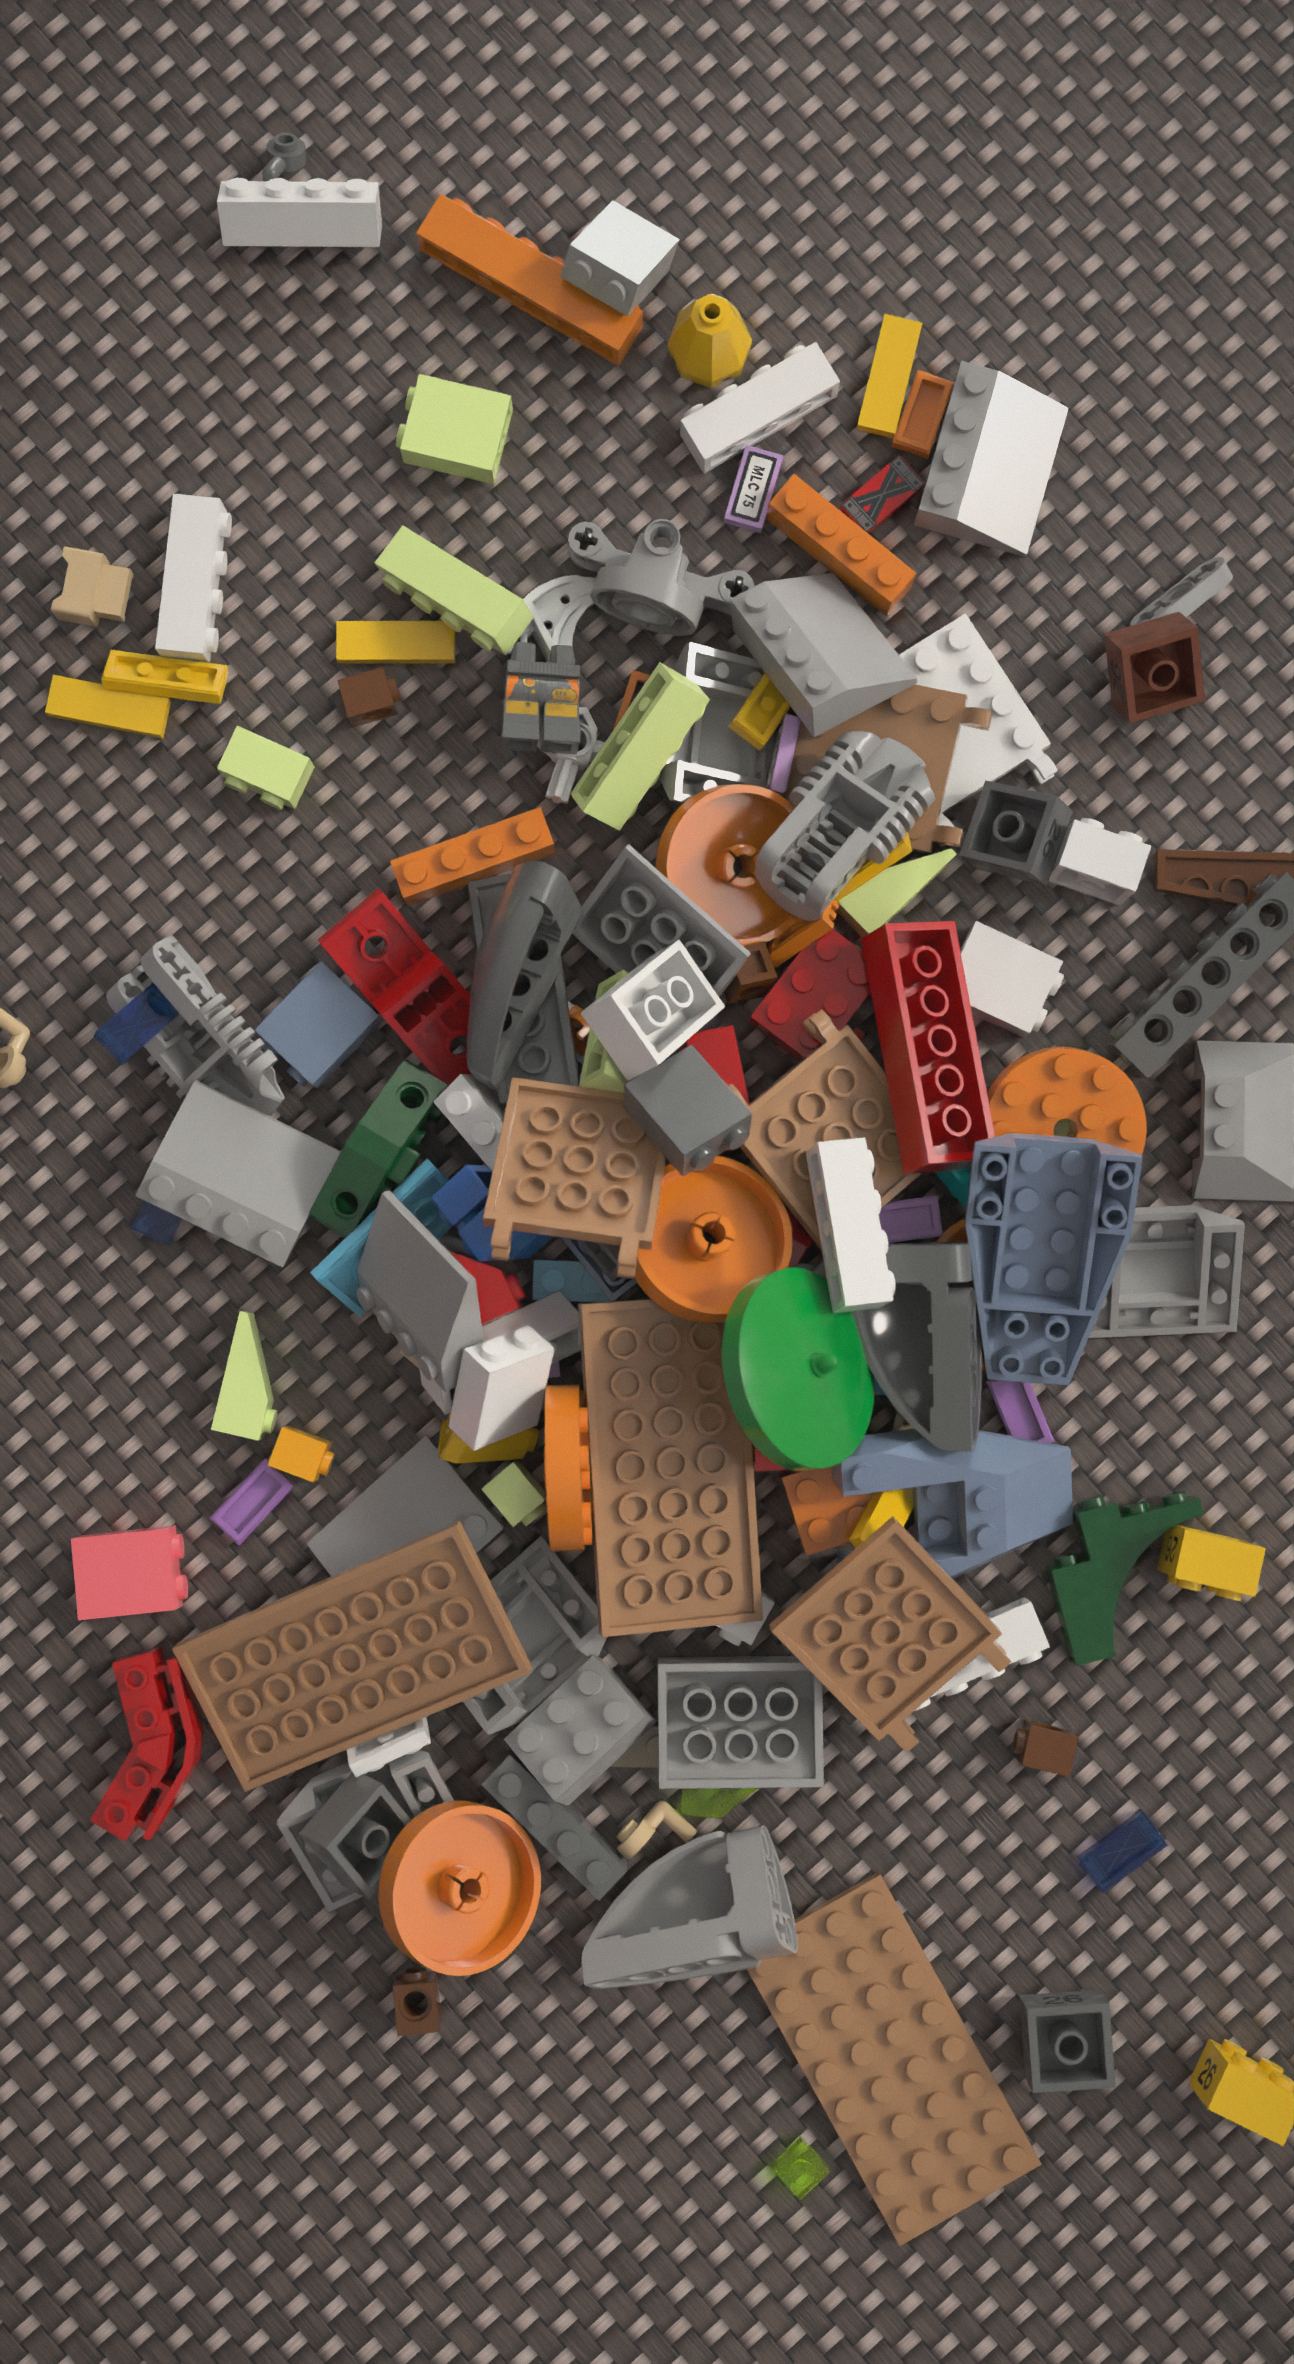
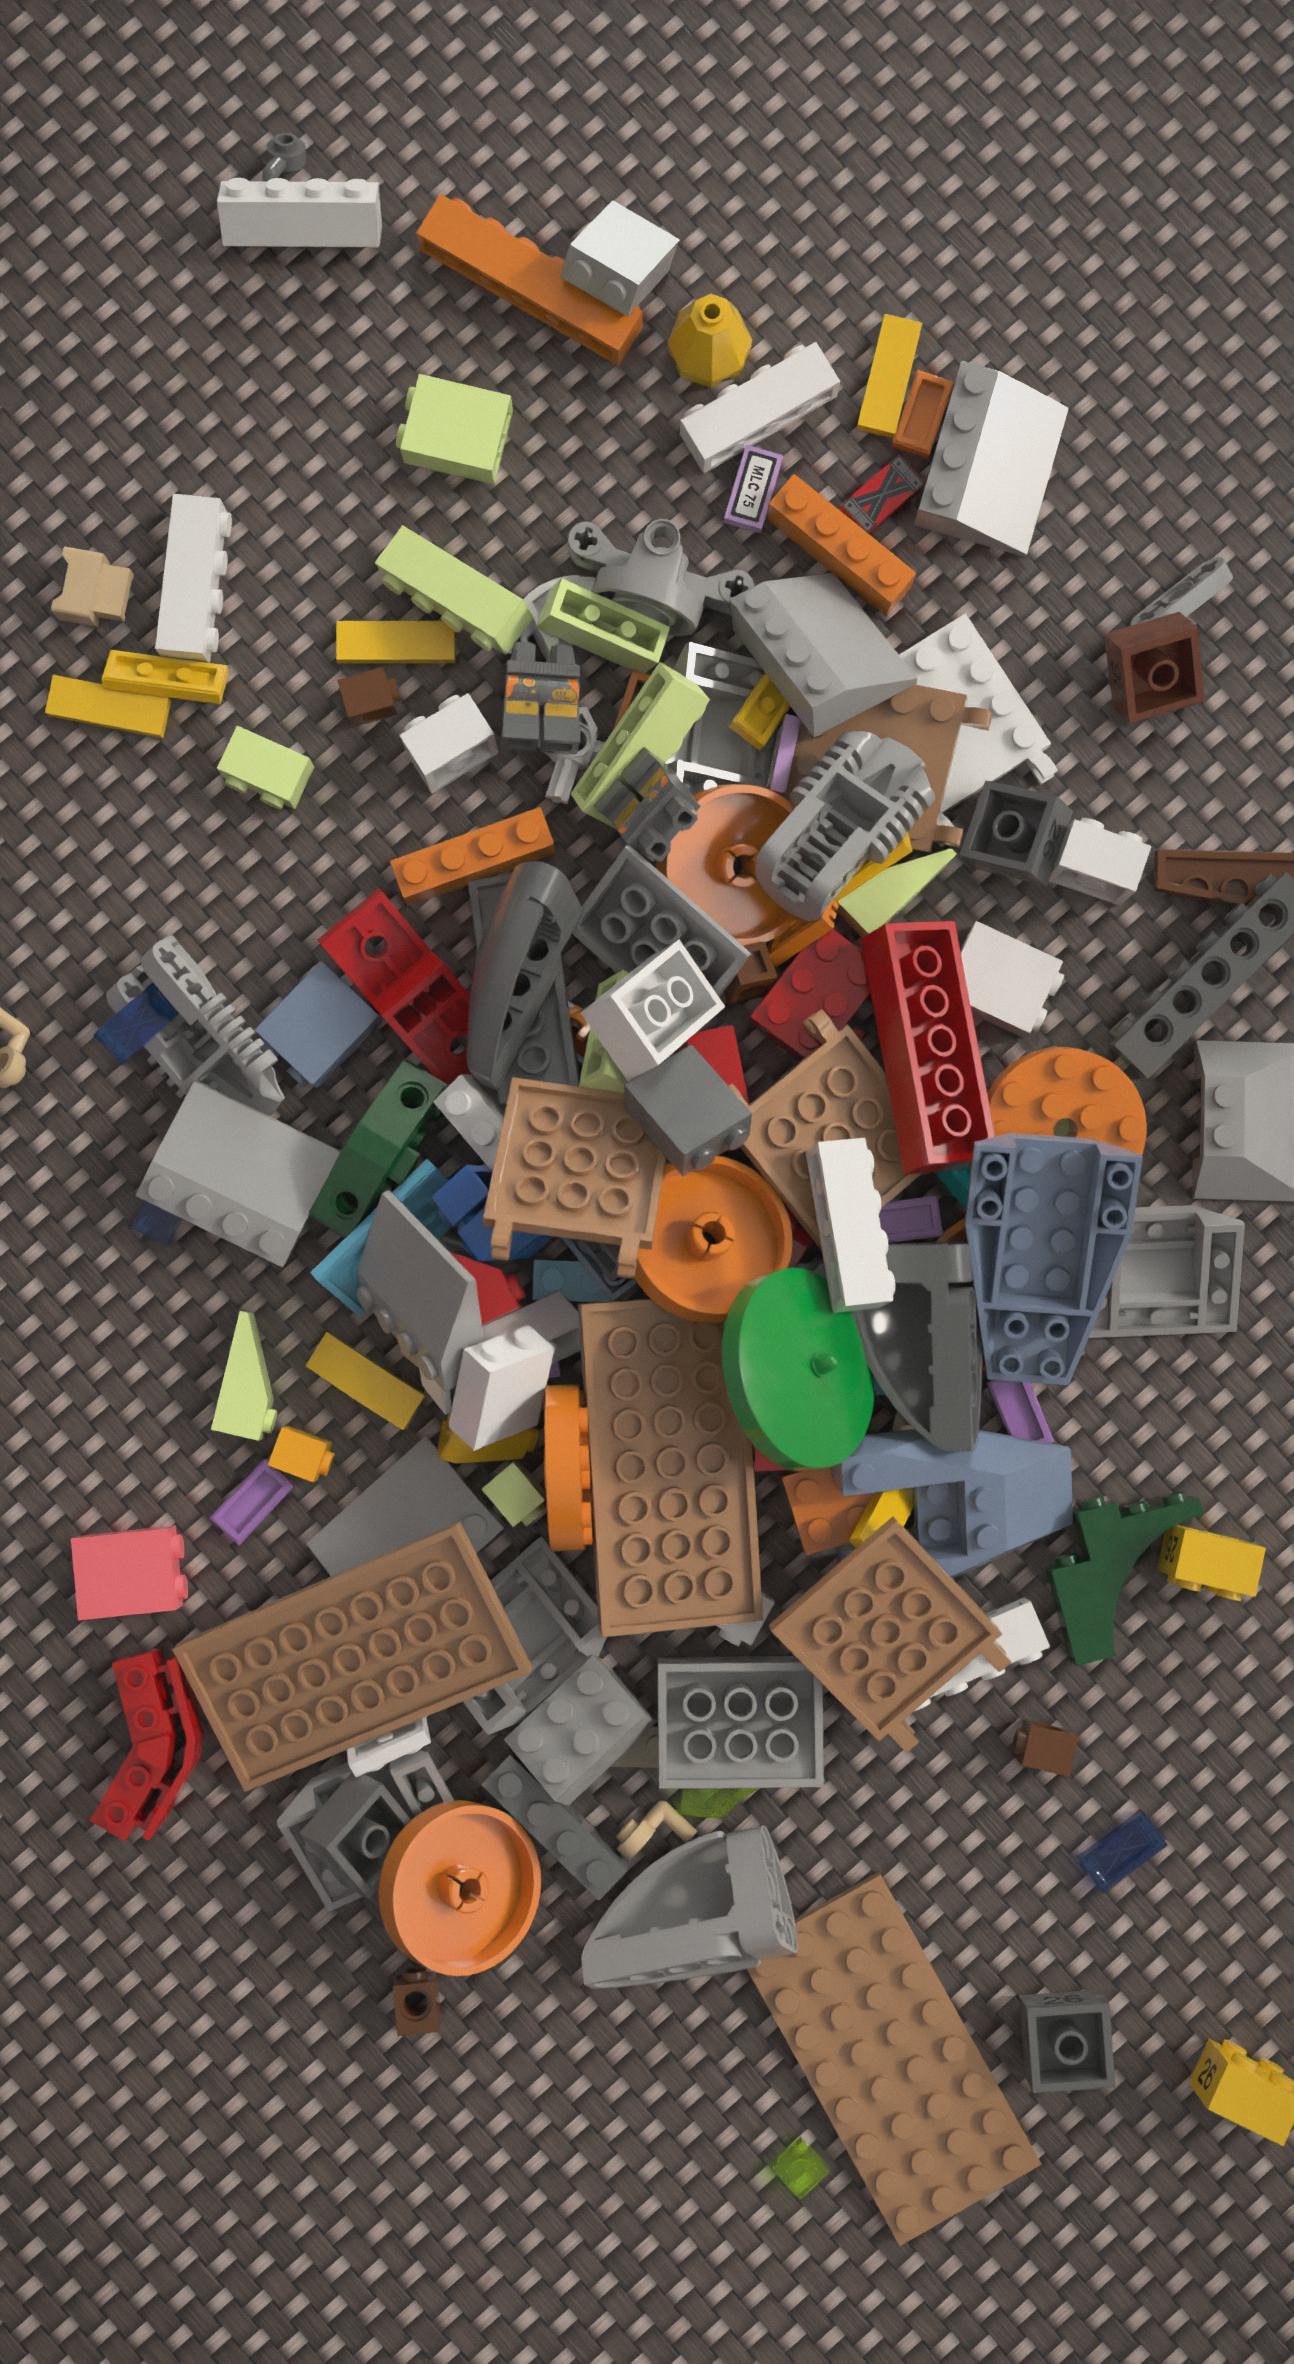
none -> yellow slope [306,1332,427,1430]
none -> white brick [400,693,498,794]
none -> yellowish green brick [536,578,670,673]
none -> dark grey hips [594,747,701,861]

